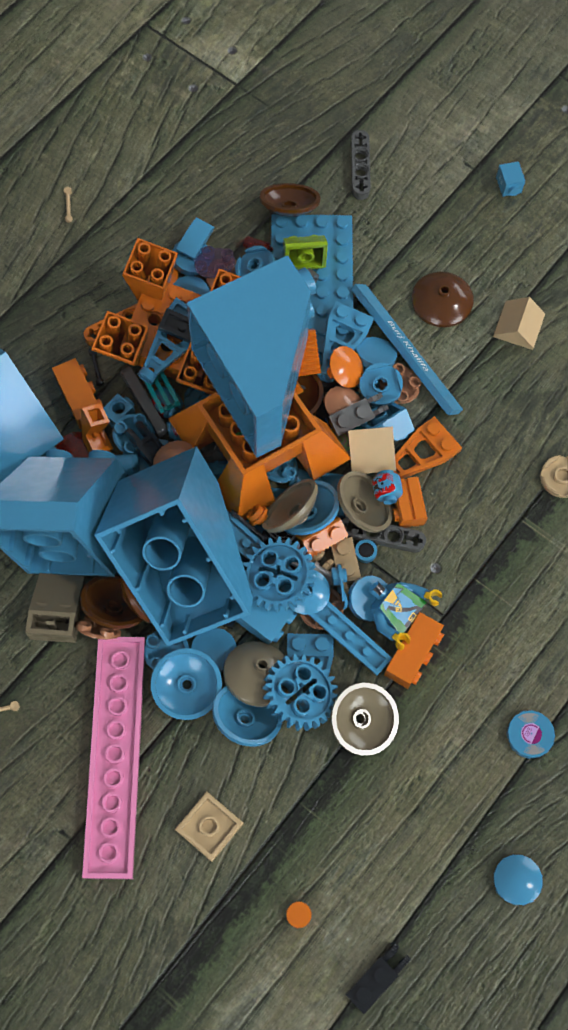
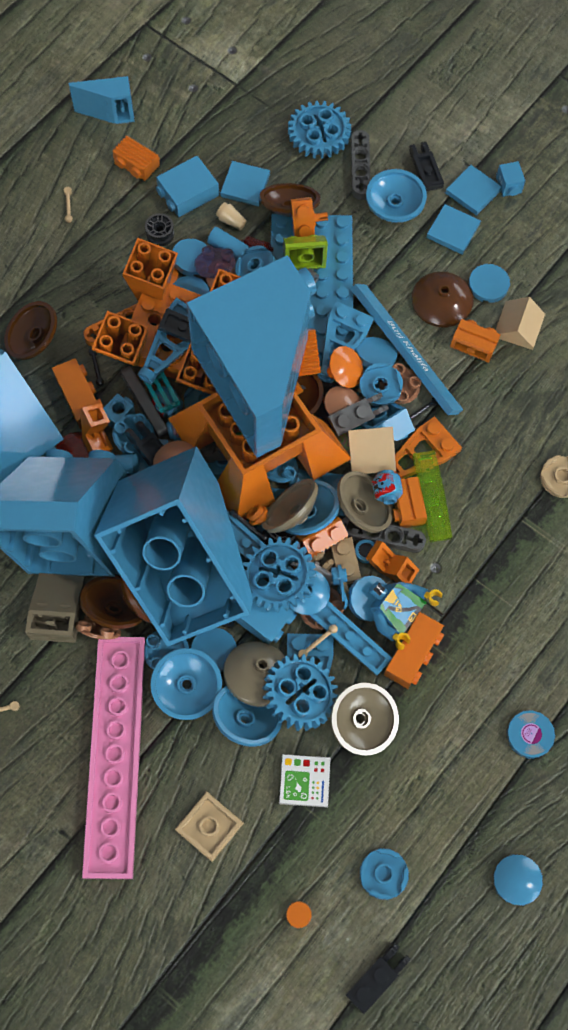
dark azure slope [176,217,214,261] -> none
none -> reddish brown dish [4,301,57,360]
none -> dark azure slope [69,76,135,124]
none -> orange brick [112,136,160,181]
none -> black wheel [145,213,175,247]
none -> dark azure brick [156,156,219,217]
none -> dark azure brick [207,227,249,261]
none -> tan cone [216,202,247,230]
none -> dark azure tile [220,161,270,206]
none -> tile [279,755,330,807]
none -> dark azure gear [288,101,351,159]
none -> orange plate [291,197,328,237]
none -> tan hinge [298,624,338,658]
none -> dark azure tile [359,849,409,900]
none -> dark azure dish [366,169,427,222]
none -> orange slope [366,540,419,583]
none -> black hinge [409,141,444,192]
none -> black hinge [410,397,439,421]
none -> clear neon green slope [413,450,452,542]
none -> dark azure tile [426,204,481,255]
none -> dark azure tile [445,165,502,216]
none -> orange brick [450,319,501,363]
none -> dark azure tile [468,264,510,303]

